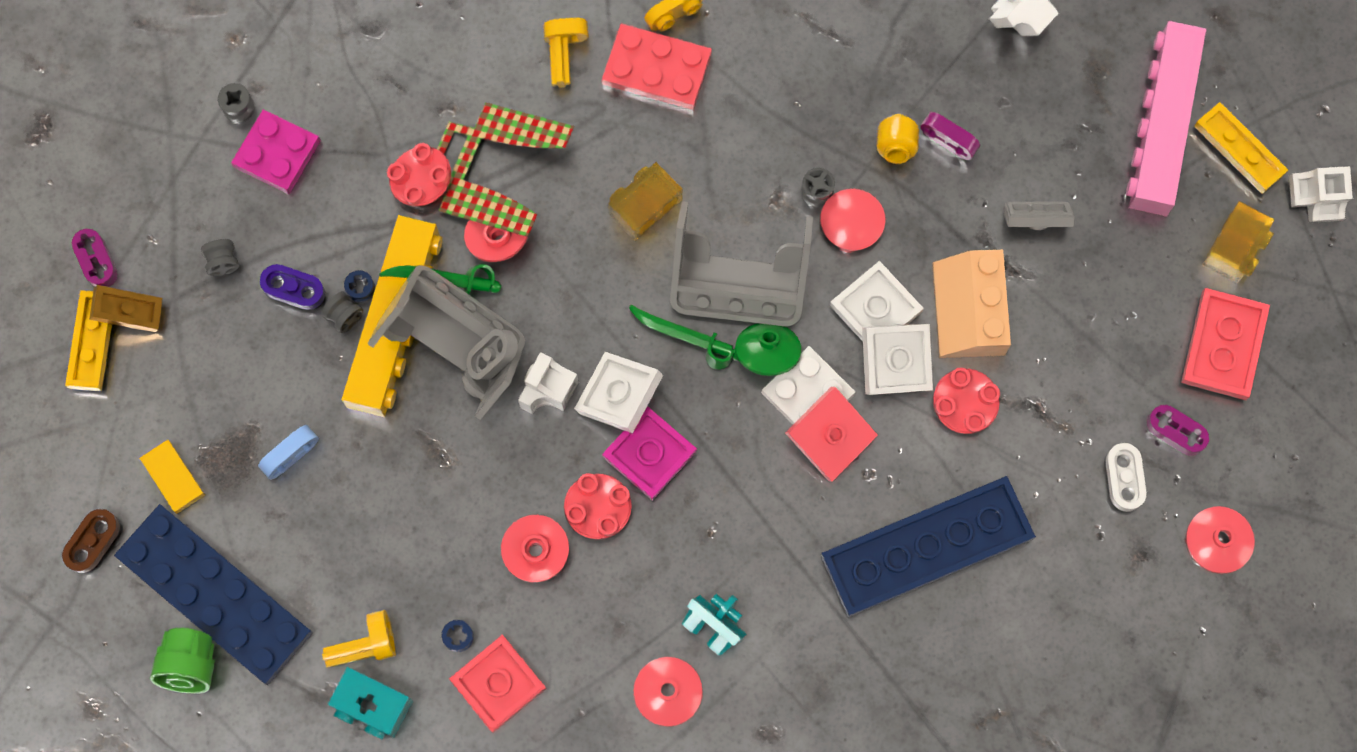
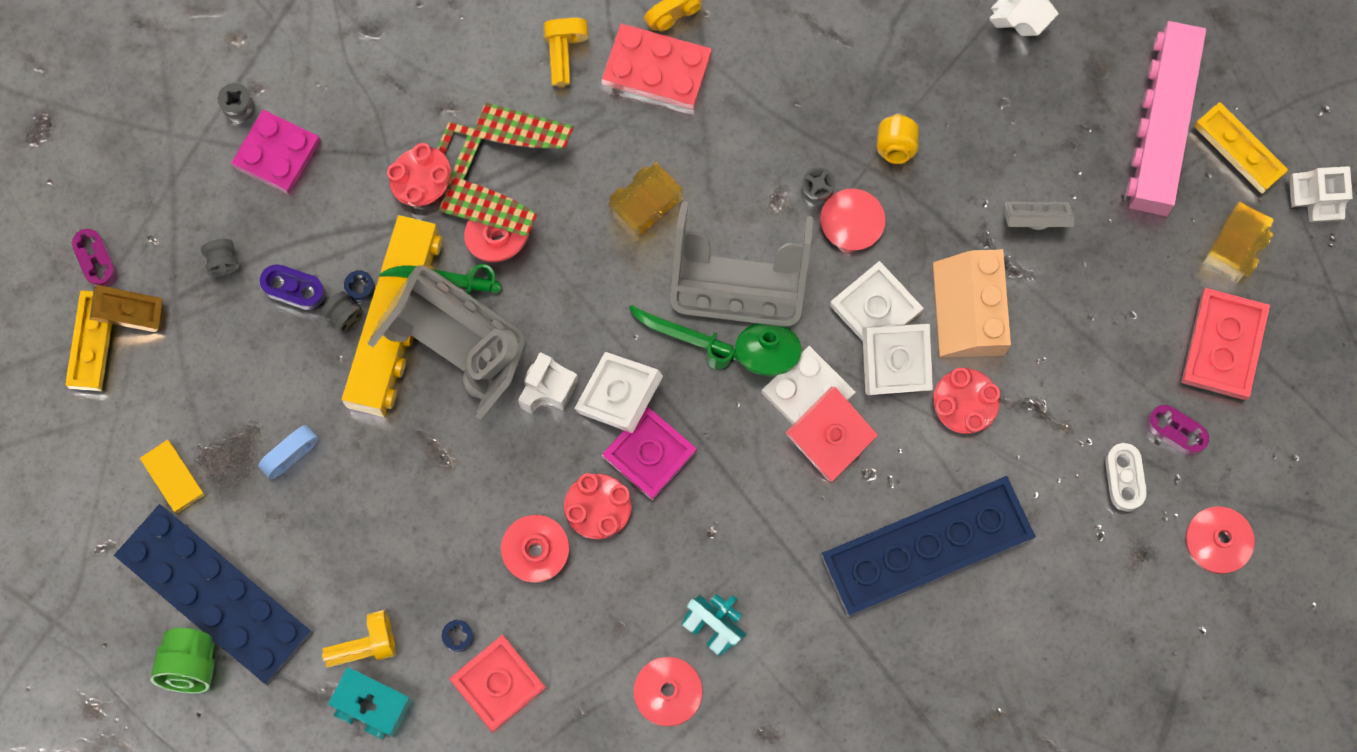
reddish brown plate [62,509,120,573] -> none
magenta beam [920,112,980,160] -> none

